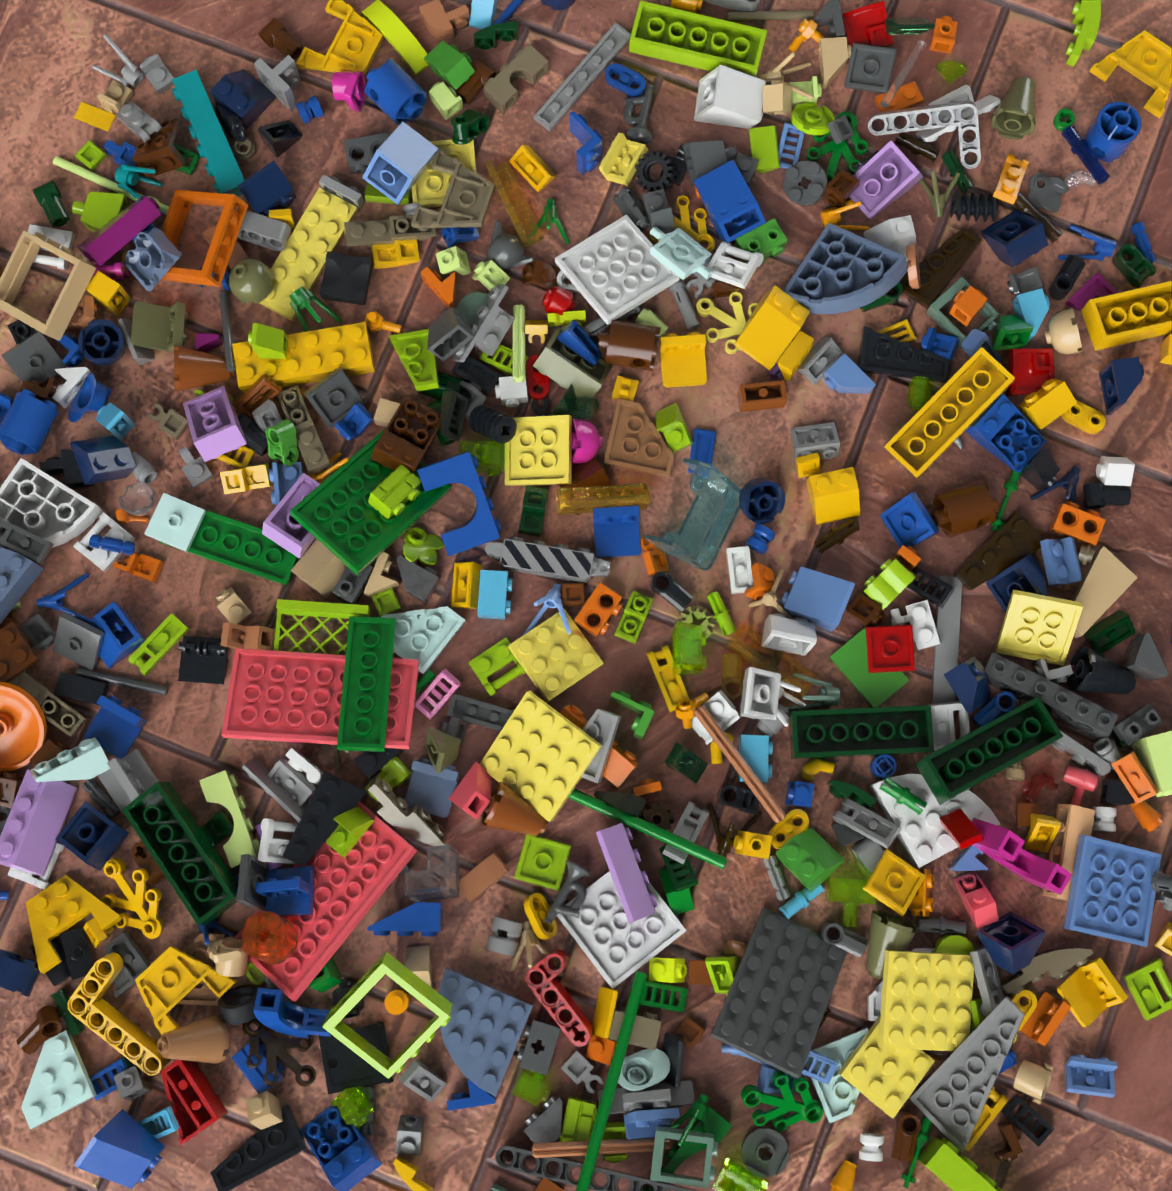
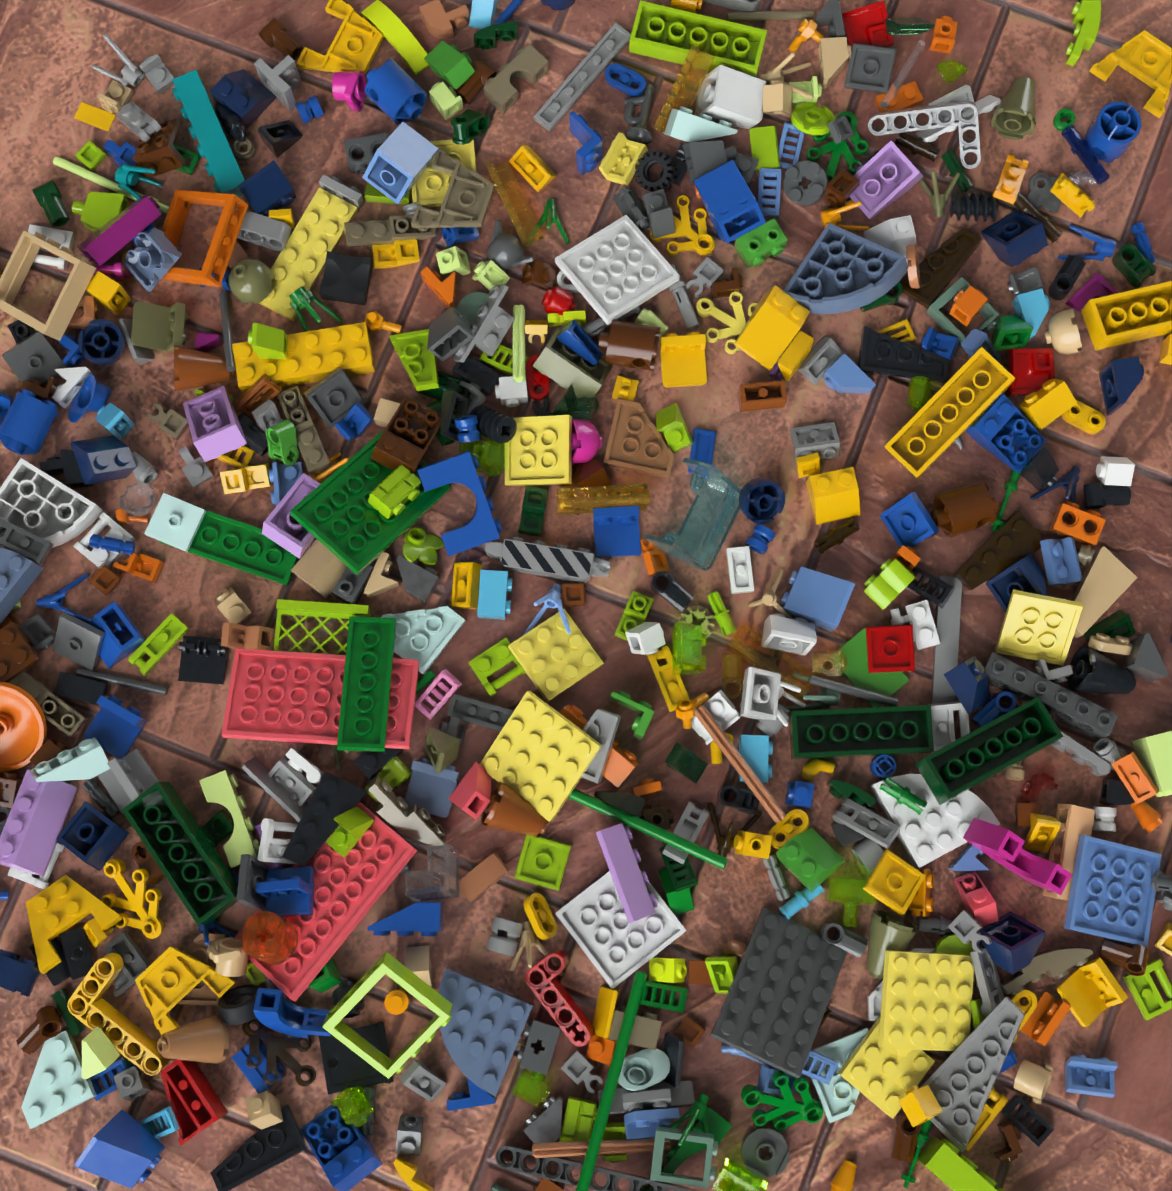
lime tile [371,588,401,617] -> none
dark grey piece [544,860,591,925] -> none
orange brick [574,582,623,638] -> none
light aqua plate [650,226,713,280] -> none
white plate [707,241,764,289] -> none
orange bracket [744,563,776,601] -> none
reddish brown bracket [846,593,885,627] -> none
white wheel [859,1133,884,1162] -> none
red tile [939,808,983,849] -> none
coral piece [1063,766,1099,806] -> none
dark grey hips [1110,704,1163,748] -> none
none -> yellowish green slope [82,1027,120,1079]
none -> dark orange tile [88,563,122,596]
none -> blue wheel [454,415,481,443]
none -> white brick [625,622,666,655]
none -> clear yellow fence [653,45,715,139]
none -> light aqua slope [664,106,738,143]
none -> medium blue slope [757,168,782,217]
none -> dark grey bar [808,674,898,707]
none -> clear yellow brick [811,650,847,677]
none -> yellow brick [899,1085,943,1127]
none -> light grey plate [948,910,992,953]
none -> yellow hinge [1050,173,1095,218]
none -> tan plate [1088,633,1133,655]
none -> reddish brown piece [1099,938,1150,976]

